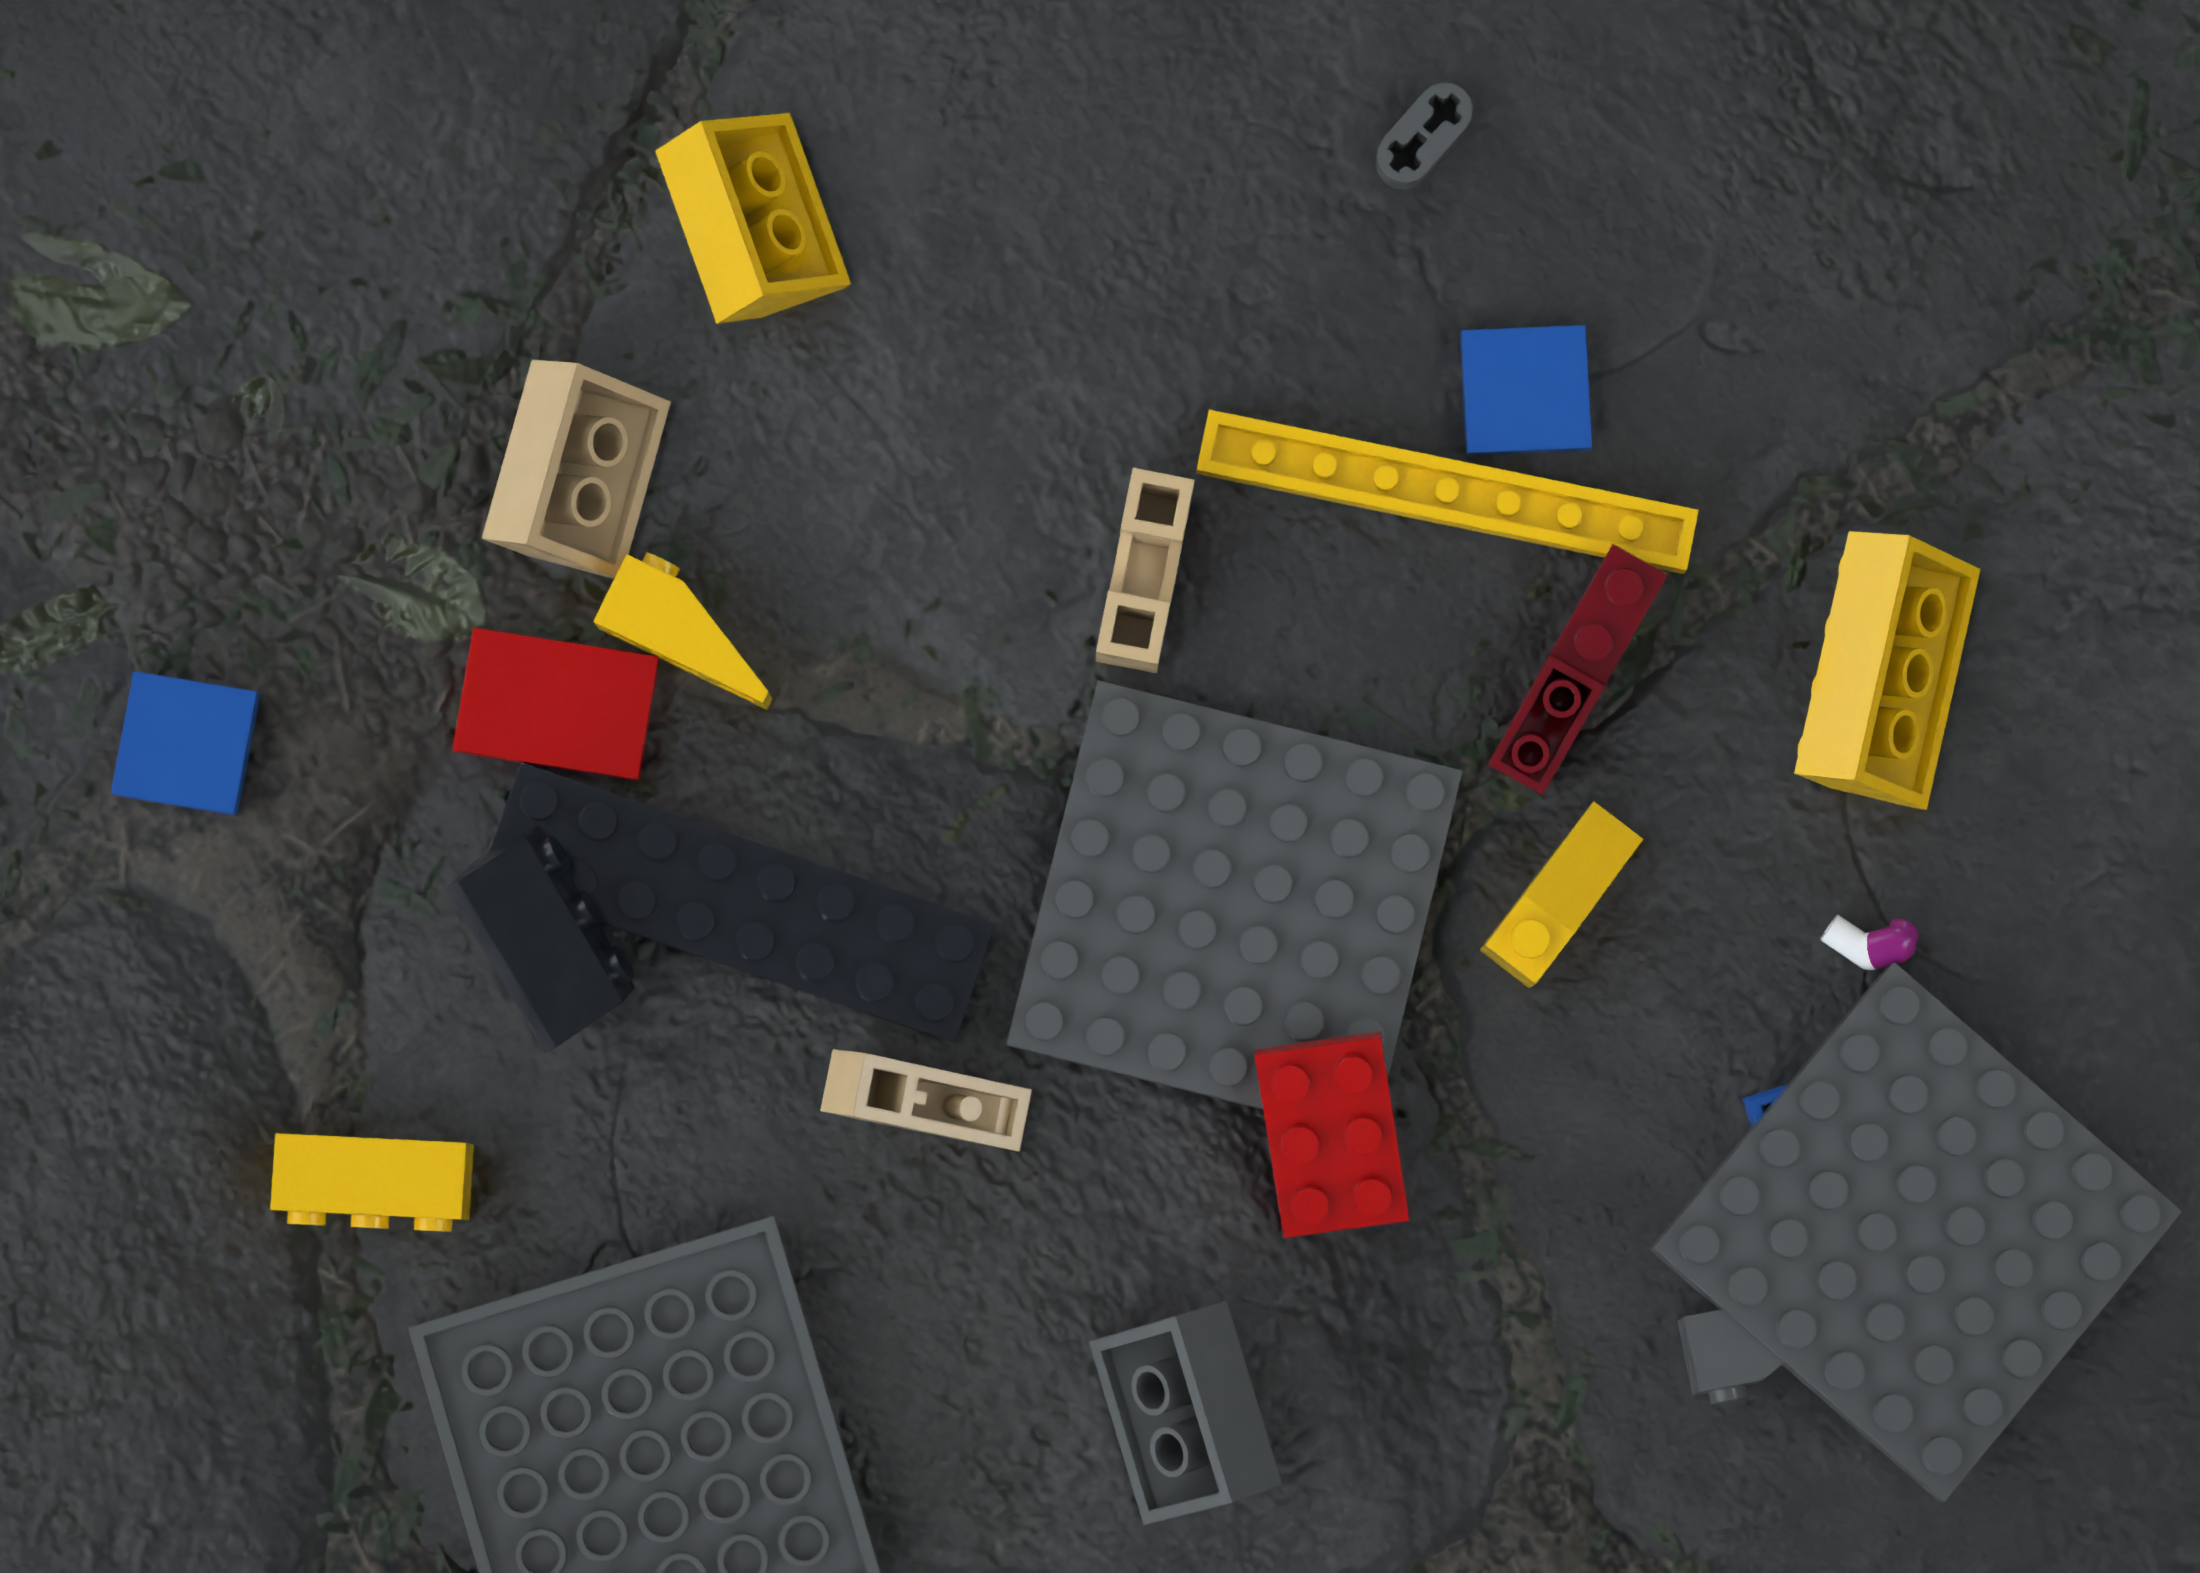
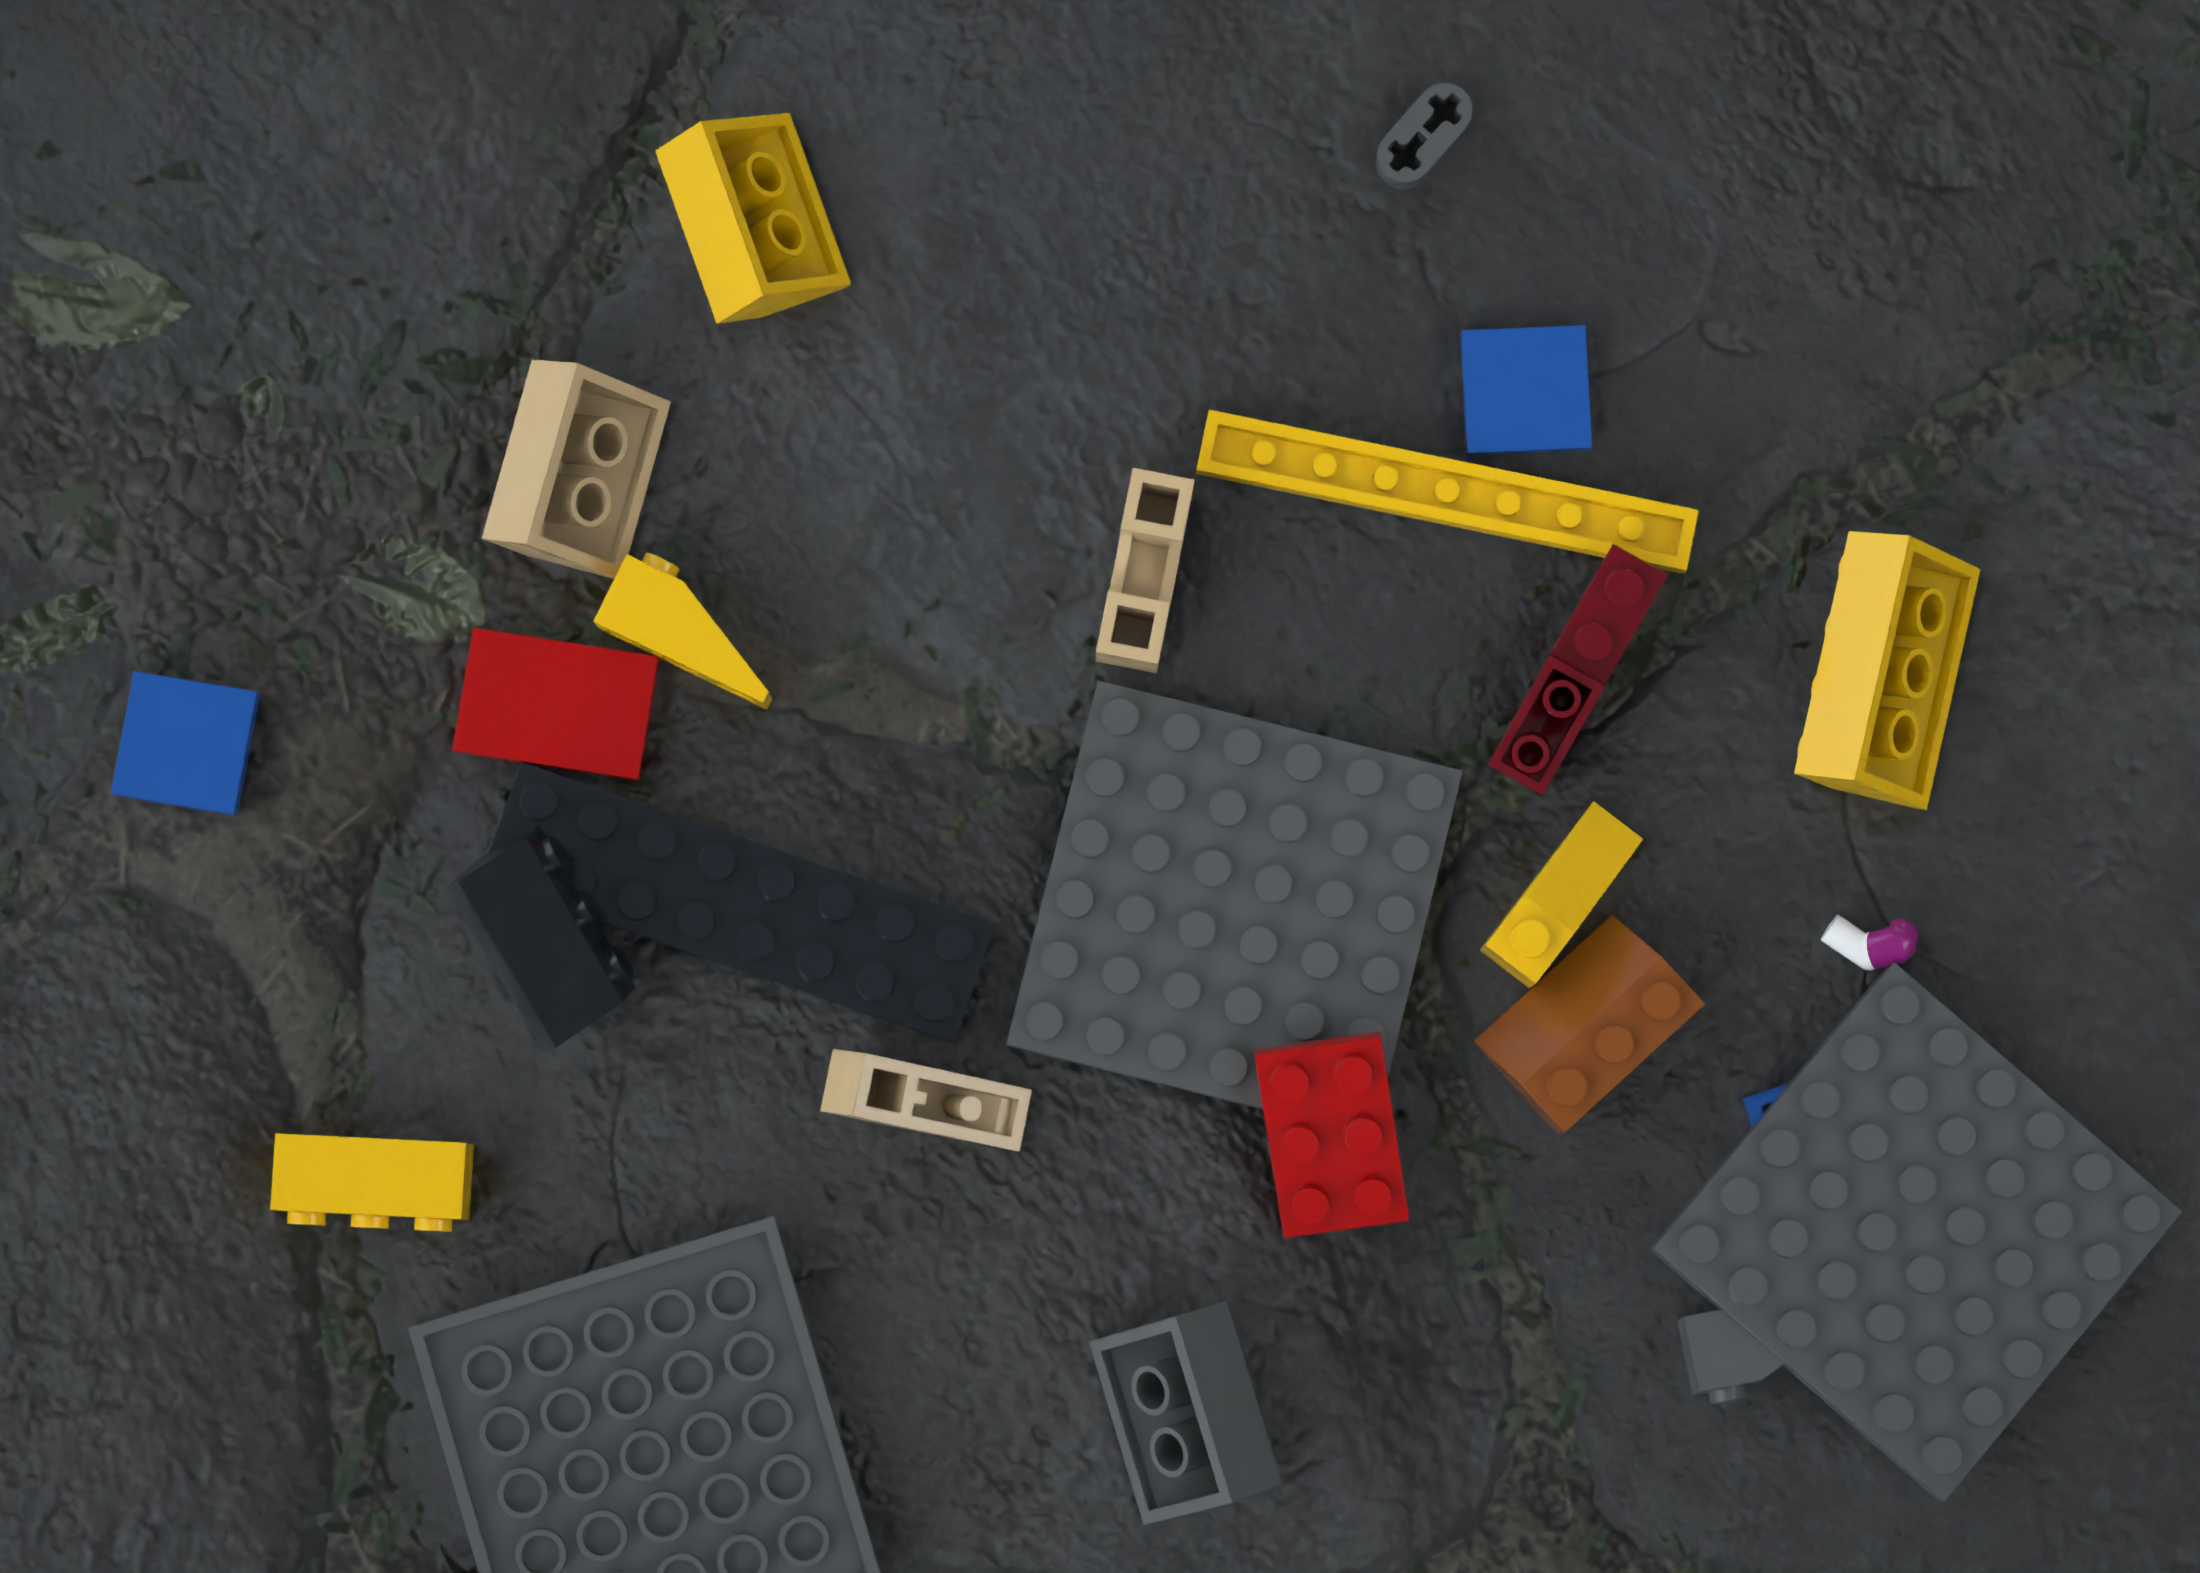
none -> dark orange slope [1473,915,1705,1135]

